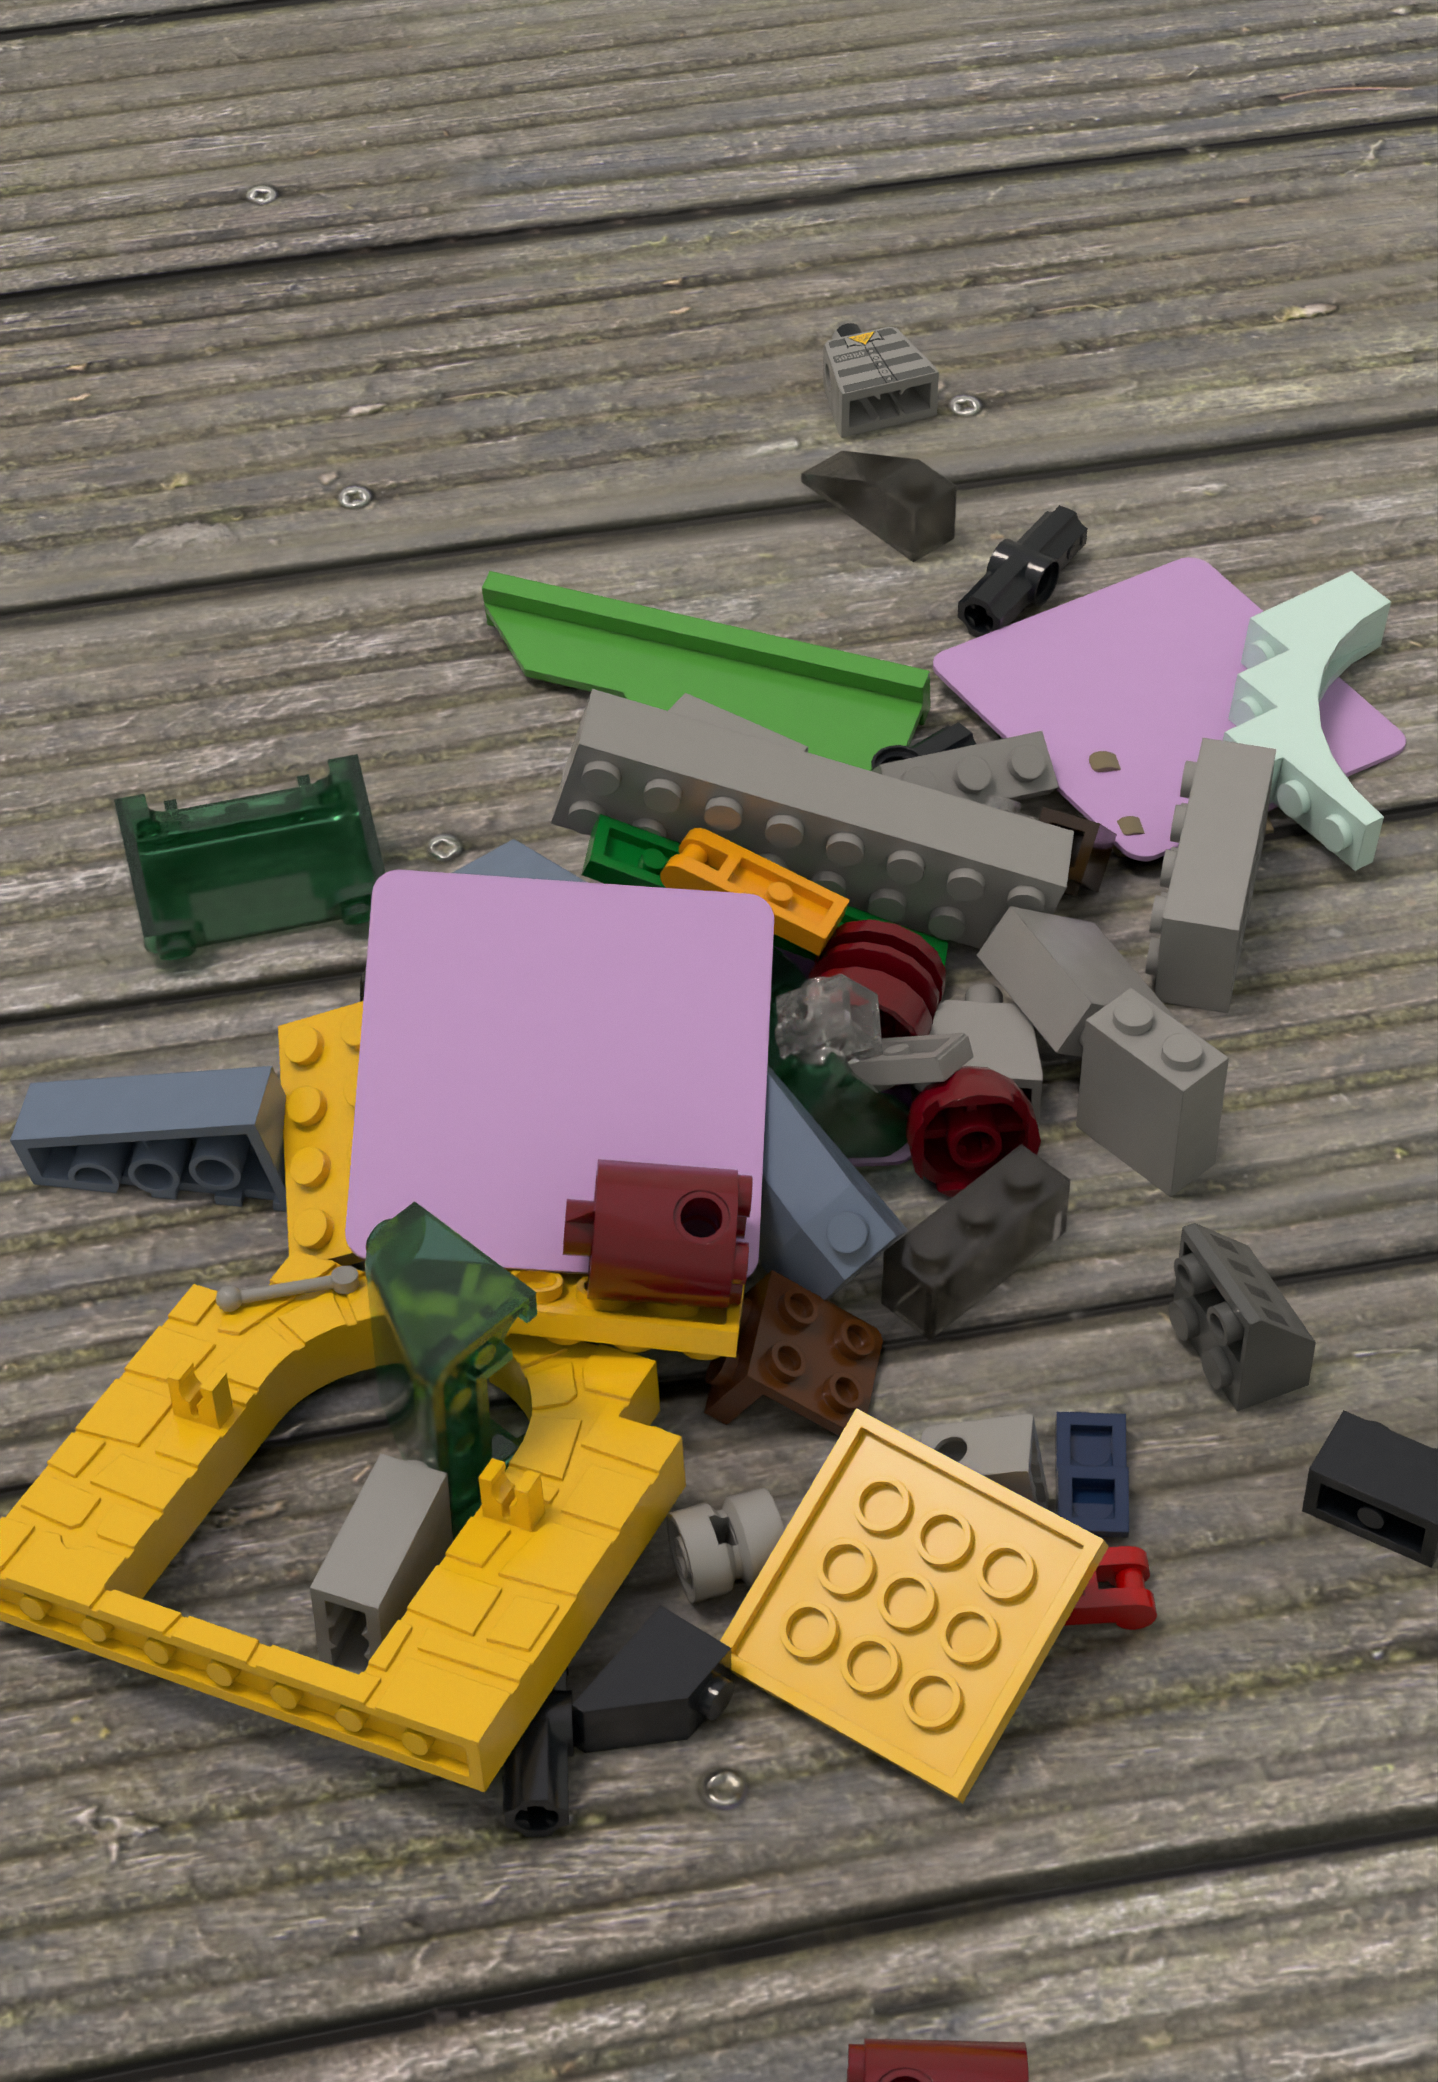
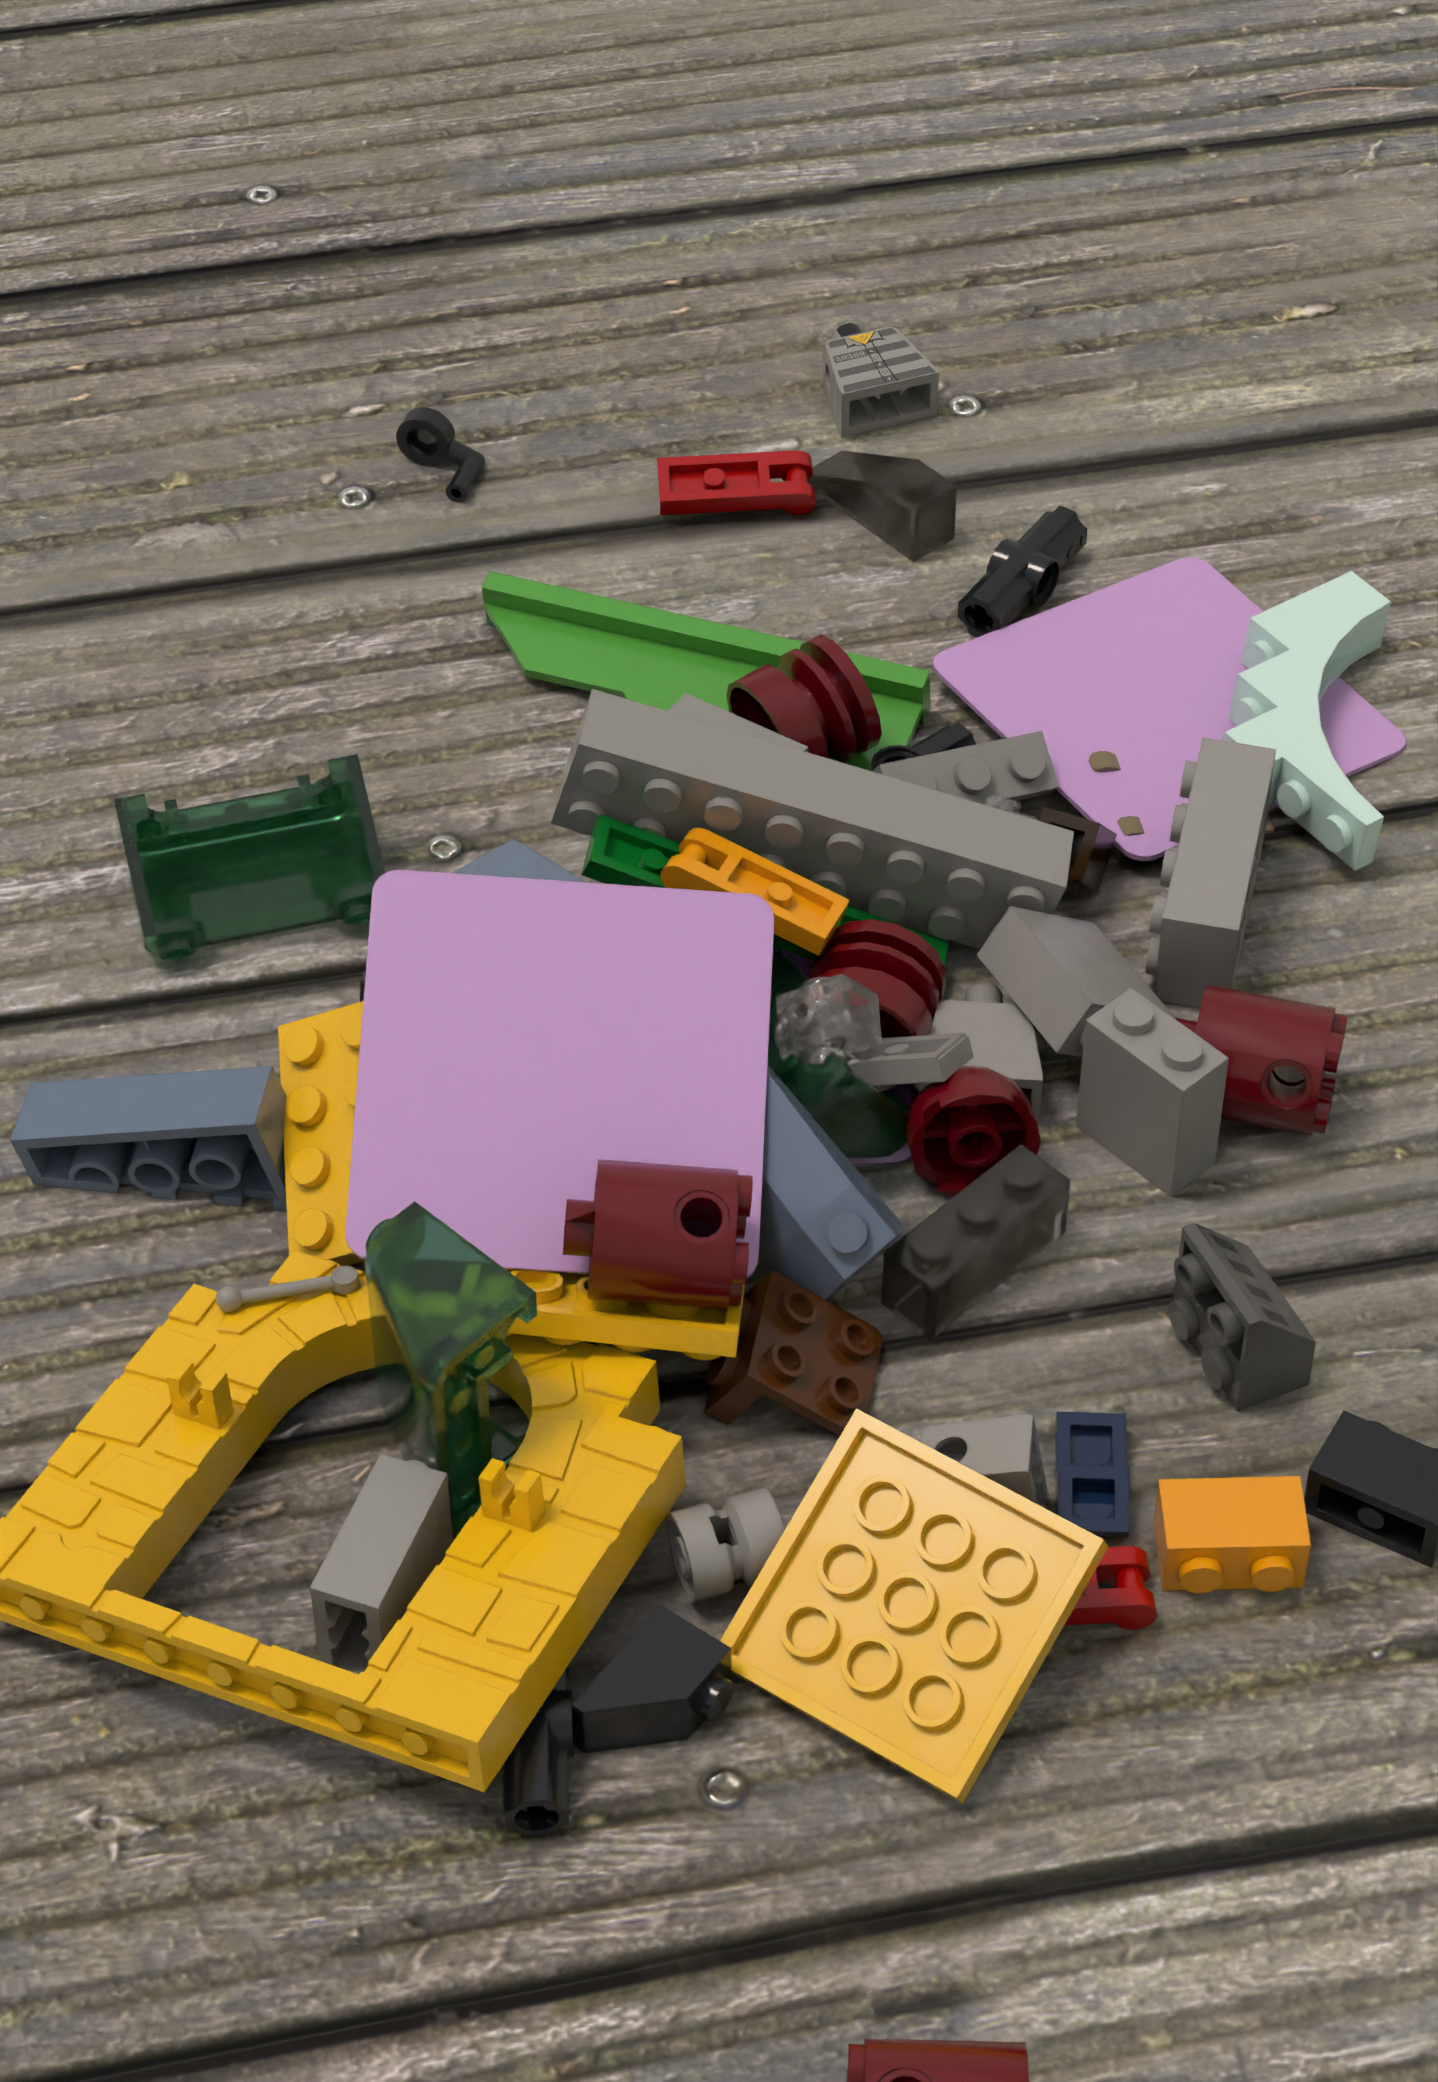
none -> black plate [396,407,485,503]
none -> red plate [657,450,816,515]
none -> dark red wheel [726,635,882,763]
none -> light orange brick [1153,1476,1311,1594]
none -> dark red cylinder [1174,985,1348,1135]

